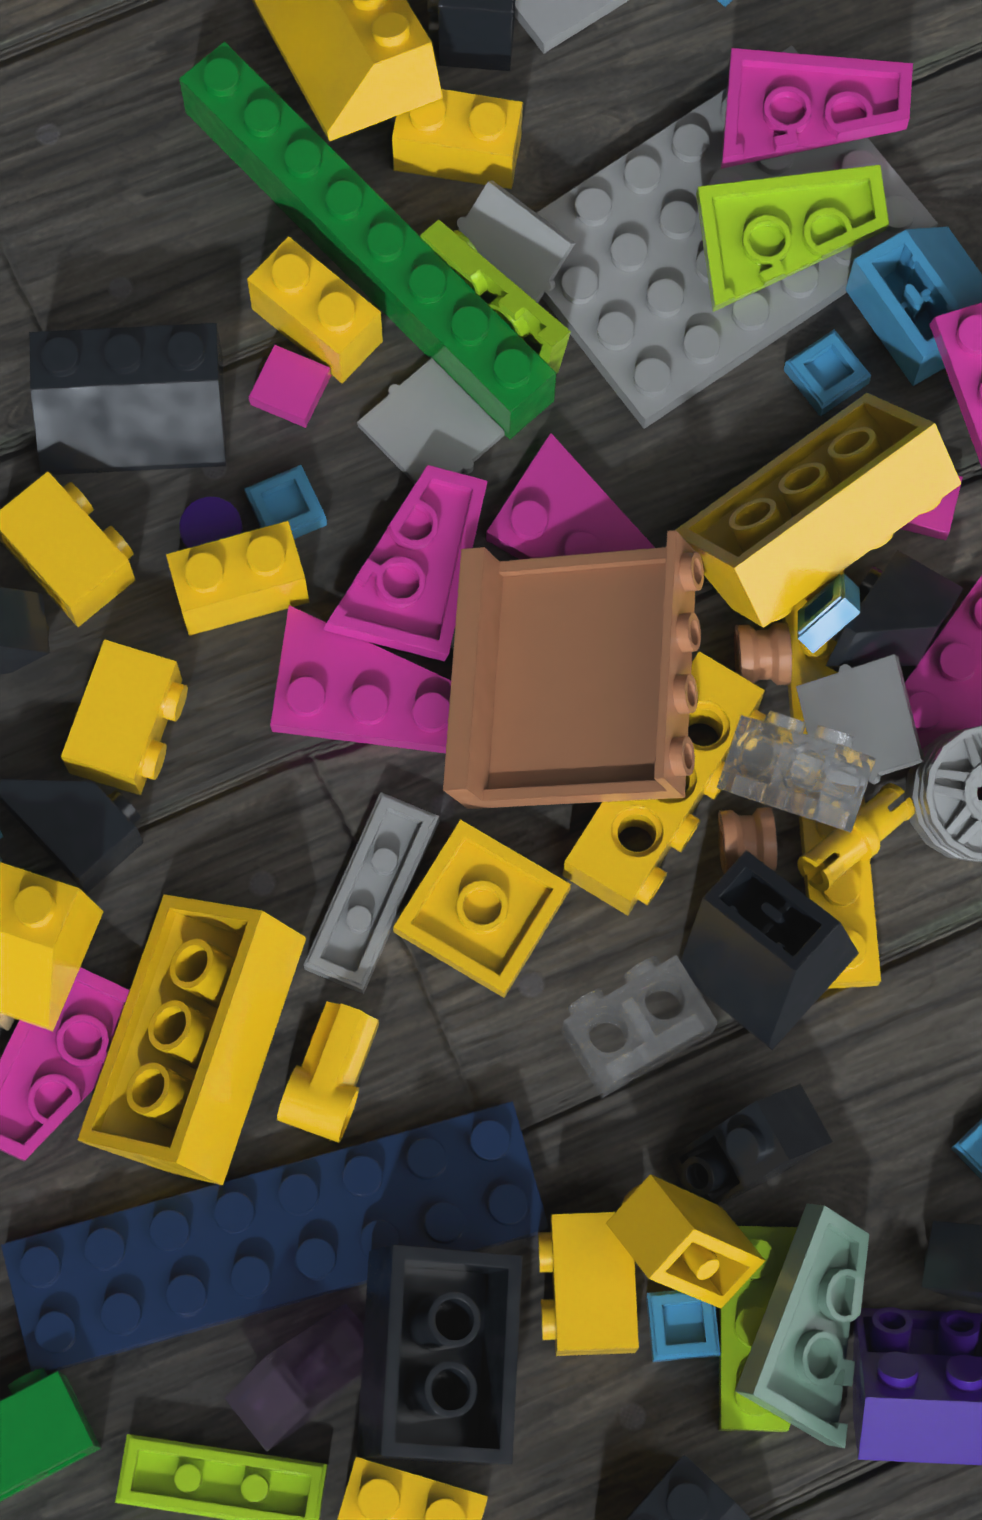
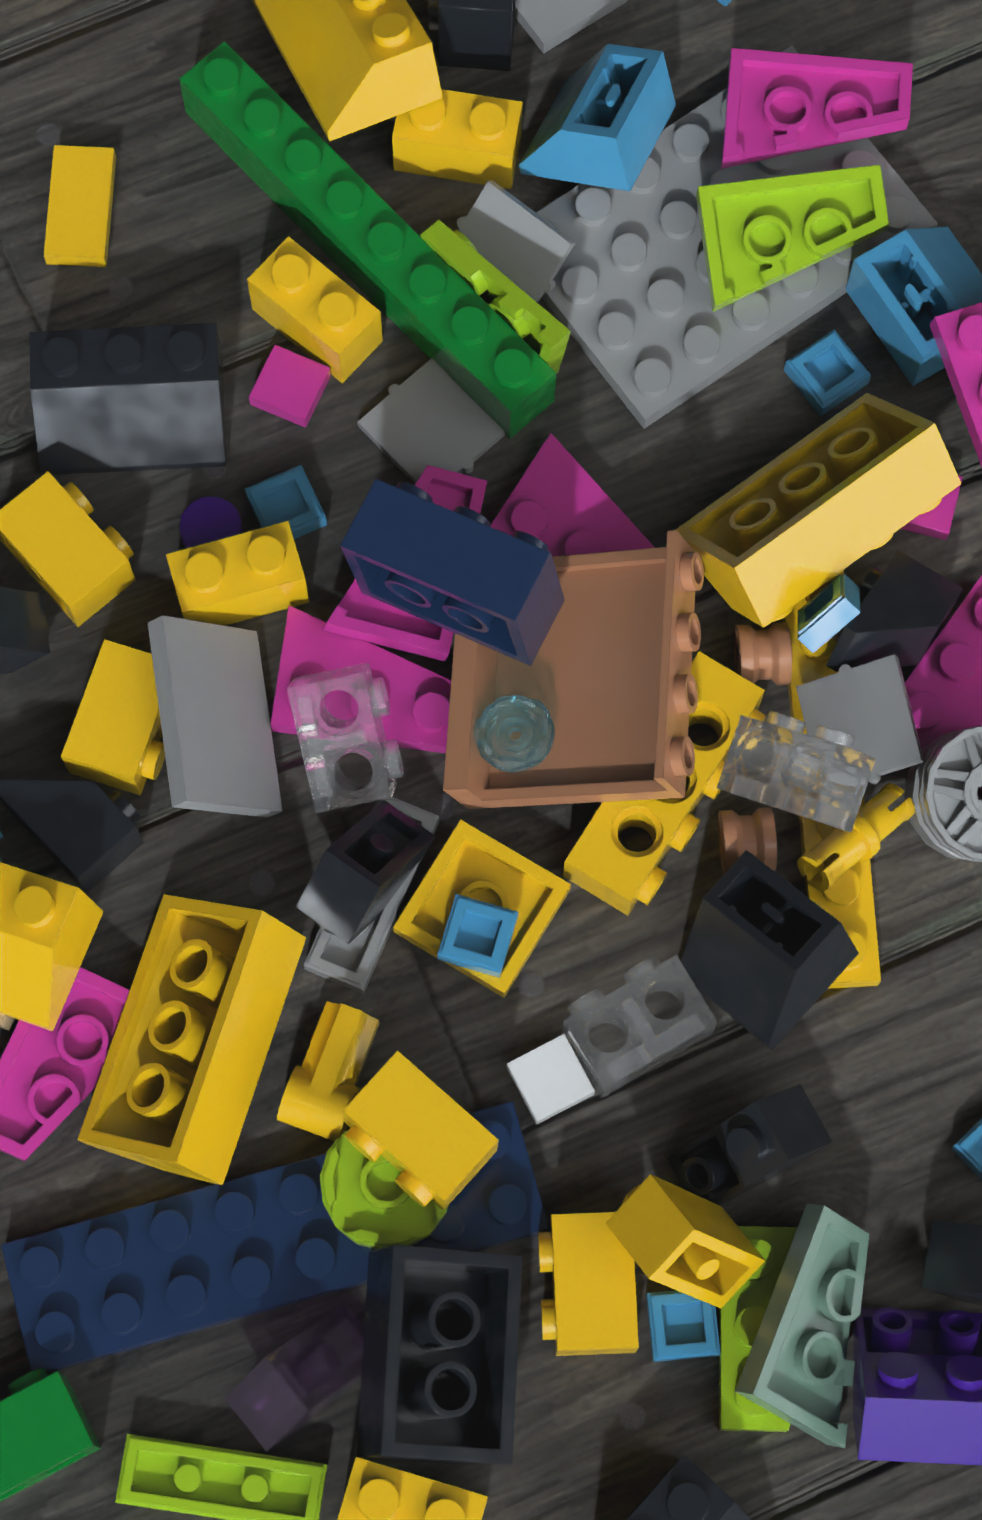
none -> yellow tile [44,145,116,267]
none -> light grey tile [148,615,283,818]
none -> clear brick [287,662,404,813]
none -> black slope [296,800,436,944]
none -> lime tile [320,1130,449,1250]
none -> dark blue brick [340,479,565,666]
none -> yellow brick [343,1050,499,1210]
none -> dark azure tile [437,894,519,978]
none -> clear light blue plate [474,695,555,773]
none -> white tile [506,1034,595,1124]
none -> dark azure slope [518,44,676,191]

